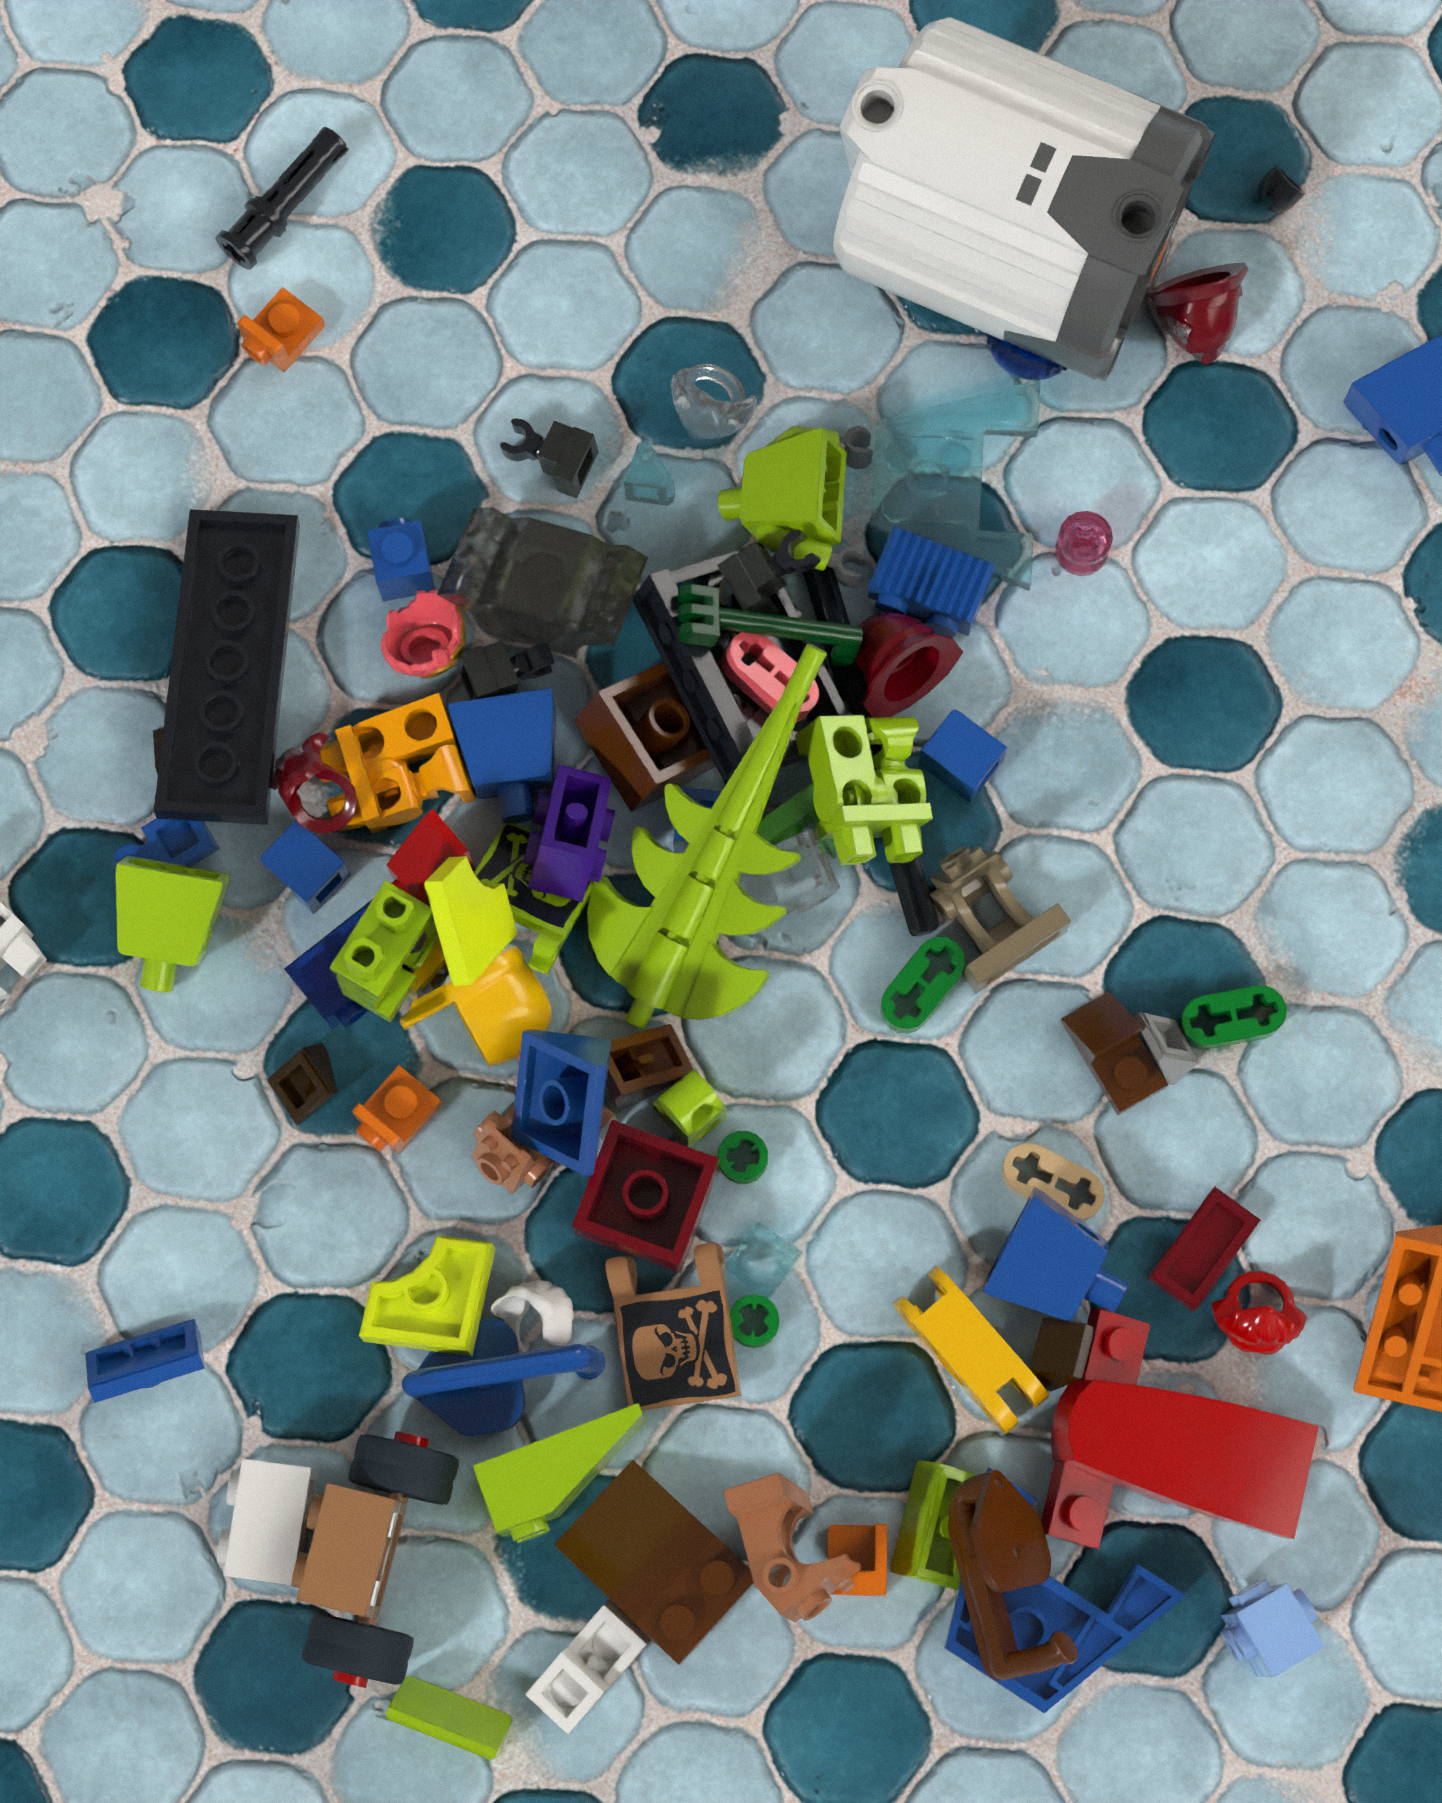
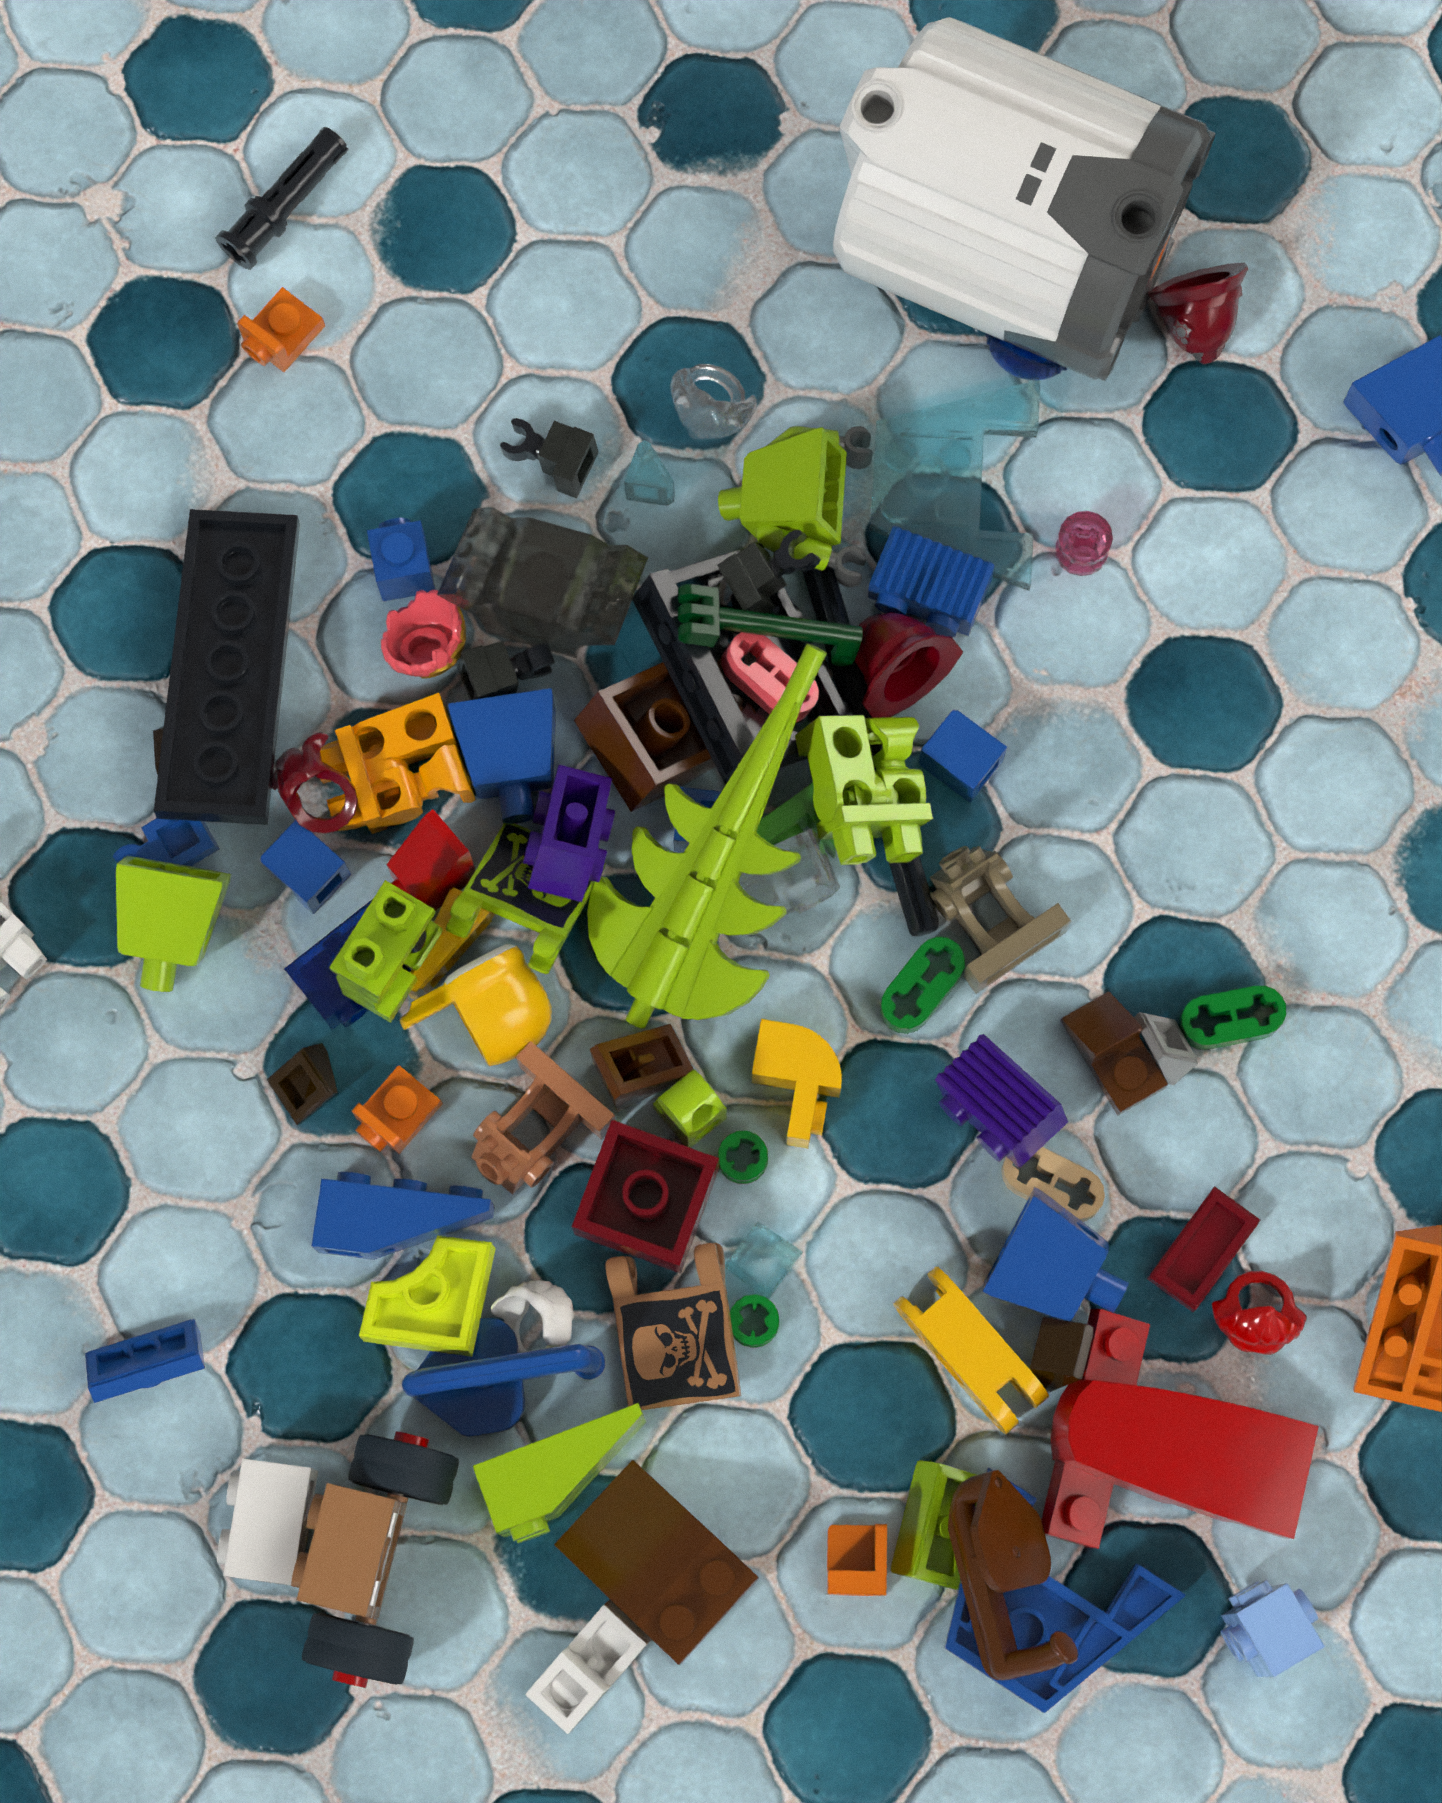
lime slope [385,1676,512,1760] -> none
neon yellow tile [424,856,518,986] -> none
blue slope [511,1029,612,1176] -> none
nougat tile [723,1473,861,1623] -> none
black hinge [1257,165,1305,213] -> none
none -> blue slope [311,1172,495,1260]
none -> yellow brick [752,1019,842,1149]
none -> dark purple brick [935,1034,1068,1168]

